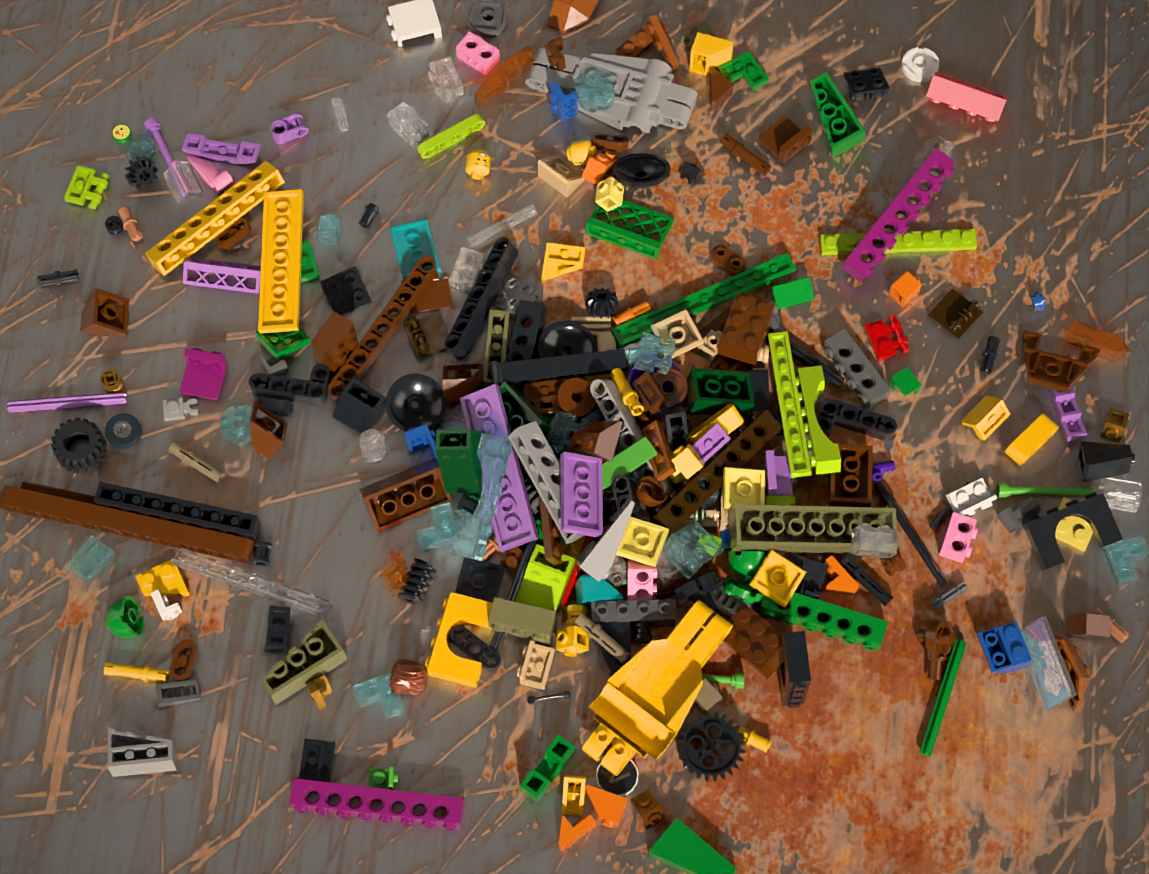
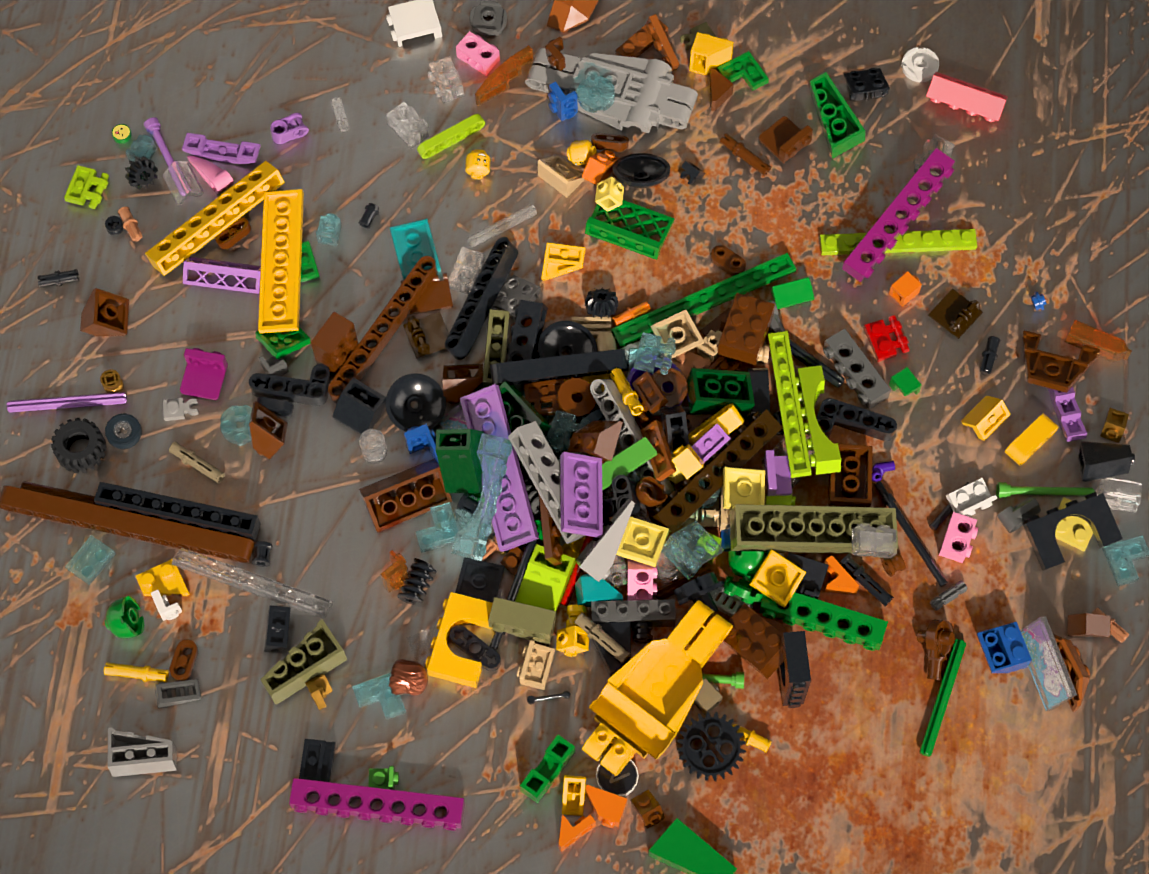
black hinge [320,266,371,315] -> none

